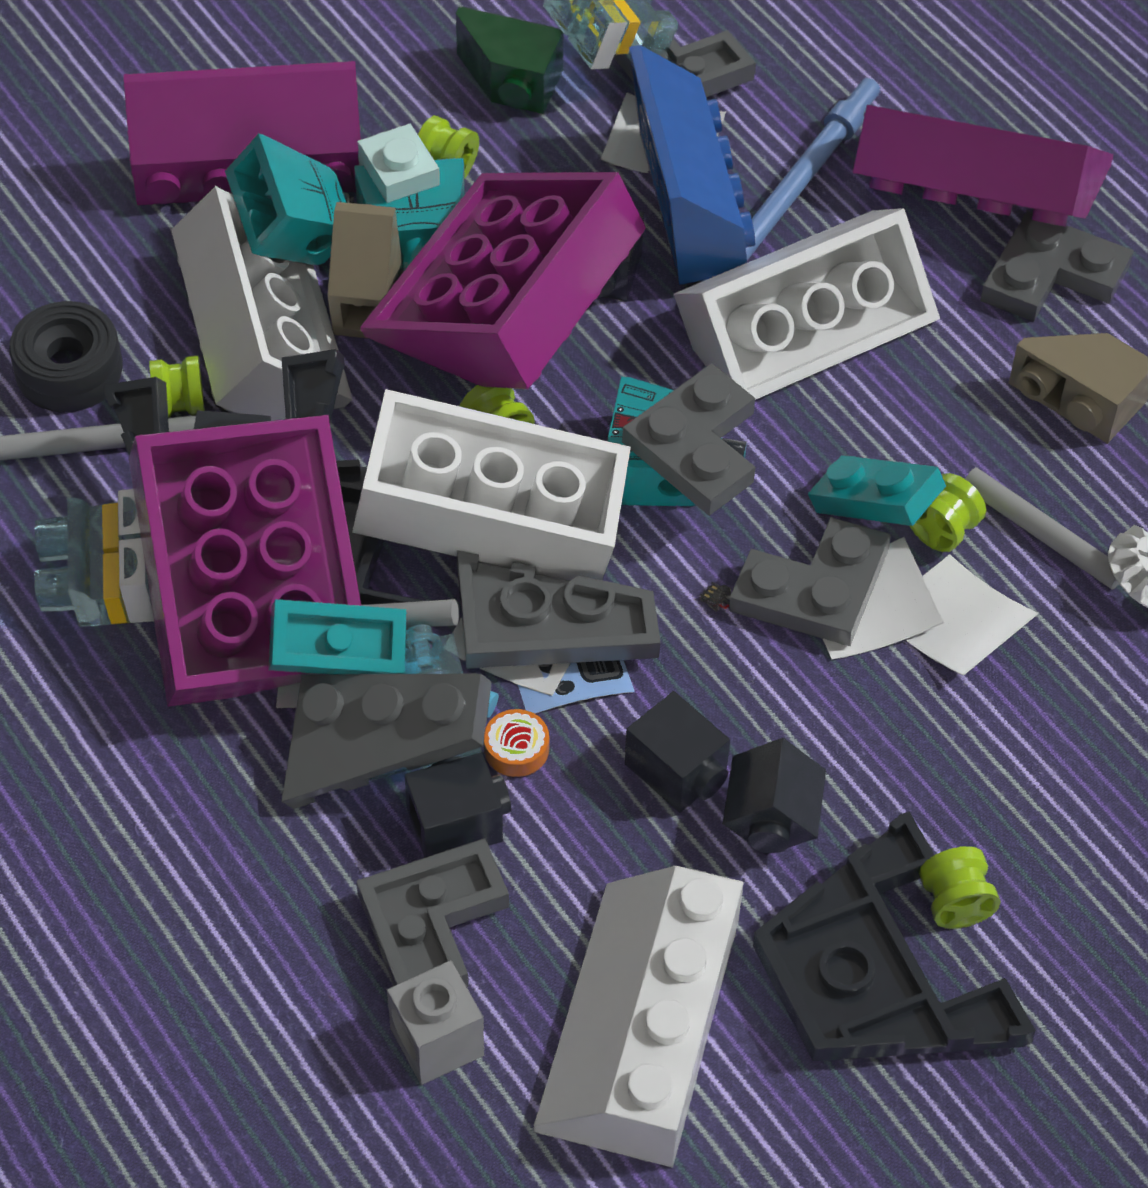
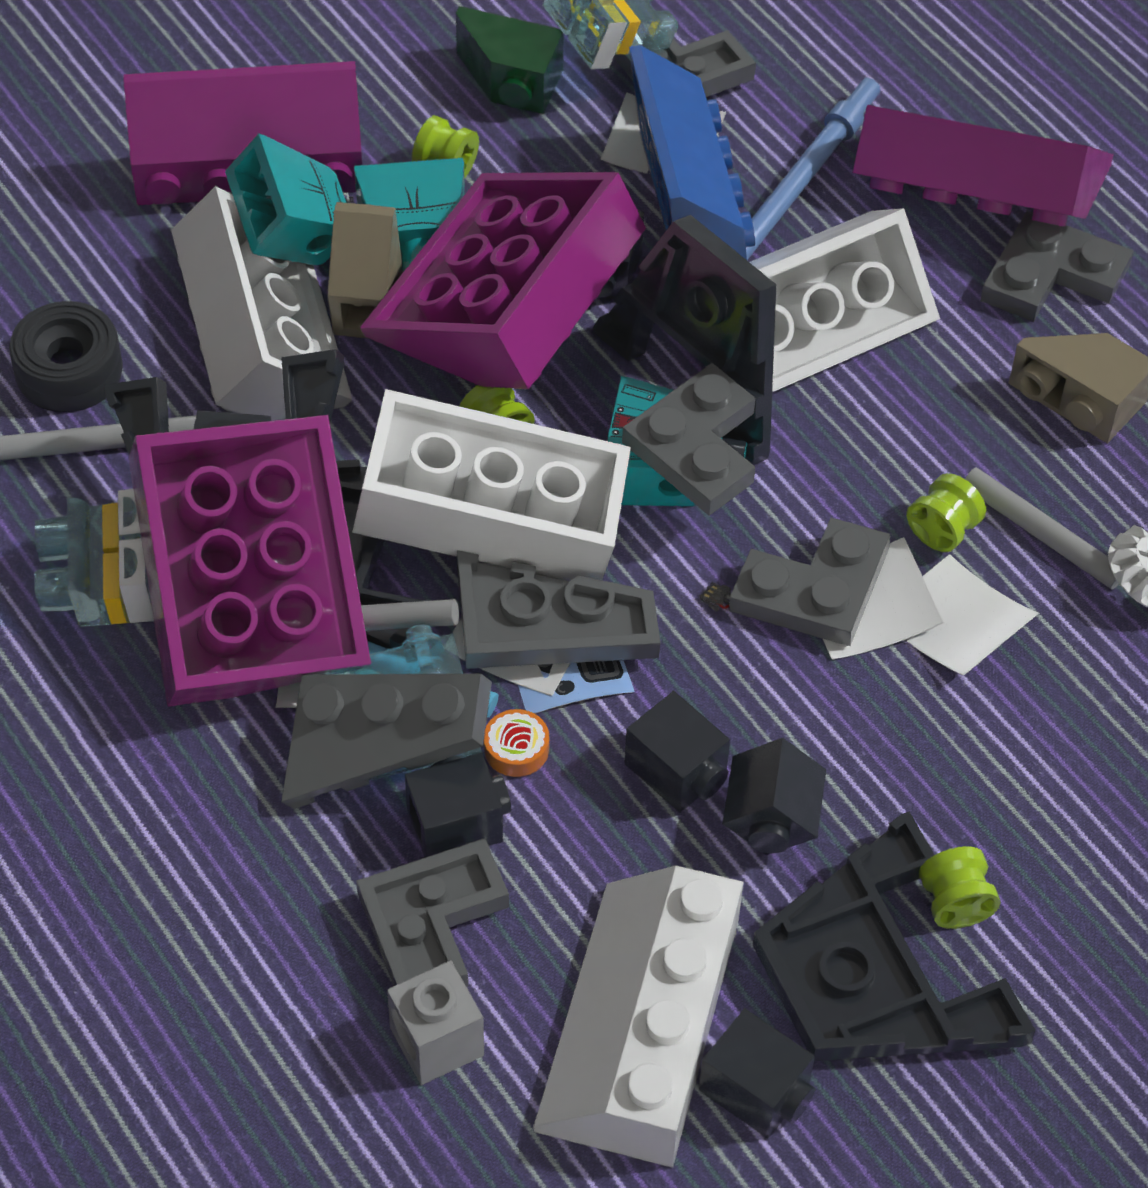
lime wheel [149,356,205,418] -> none
teal plate [269,599,407,674] -> none
light aqua bracket [358,123,440,203] -> none
teal plate [808,455,946,526] -> none
none -> black wing [592,215,776,465]
none -> black brick [699,1008,816,1139]

